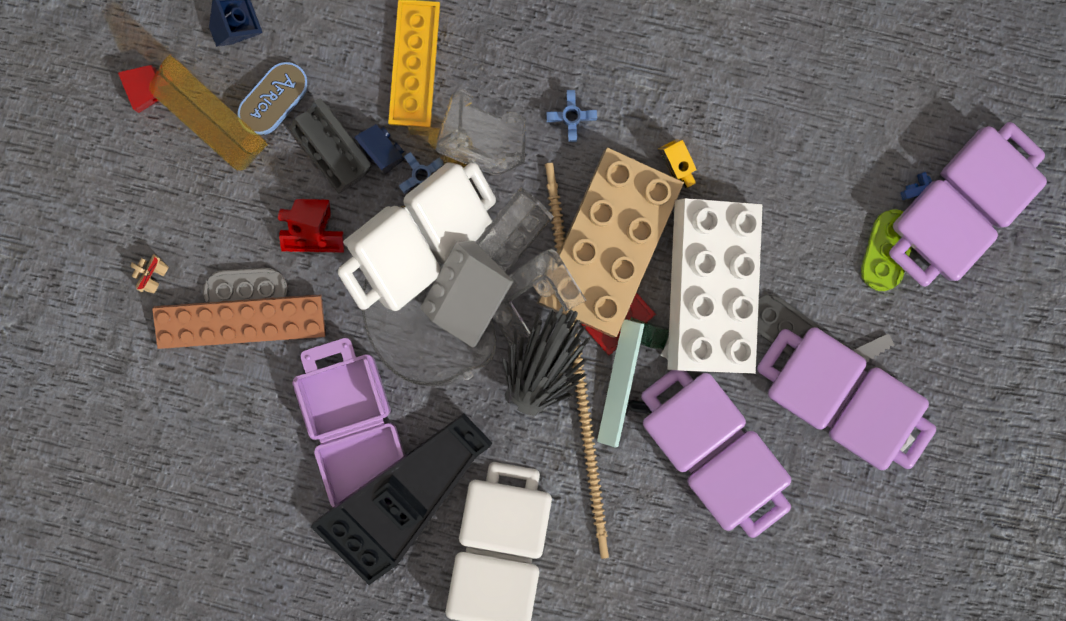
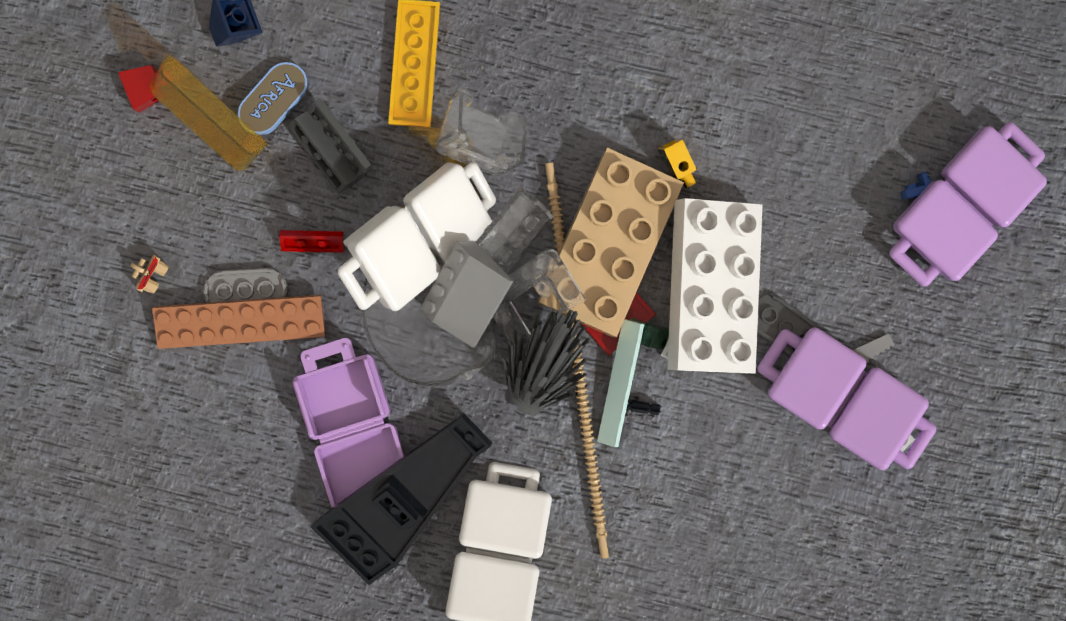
red torso [278,199,331,242] -> none
dark blue slope [354,124,404,175] -> none
medium blue pin [399,152,445,194] -> none
medium blue pin [546,90,597,142] -> none
lavender piece [641,370,791,538] -> none
lime tile [861,209,912,291] -> none

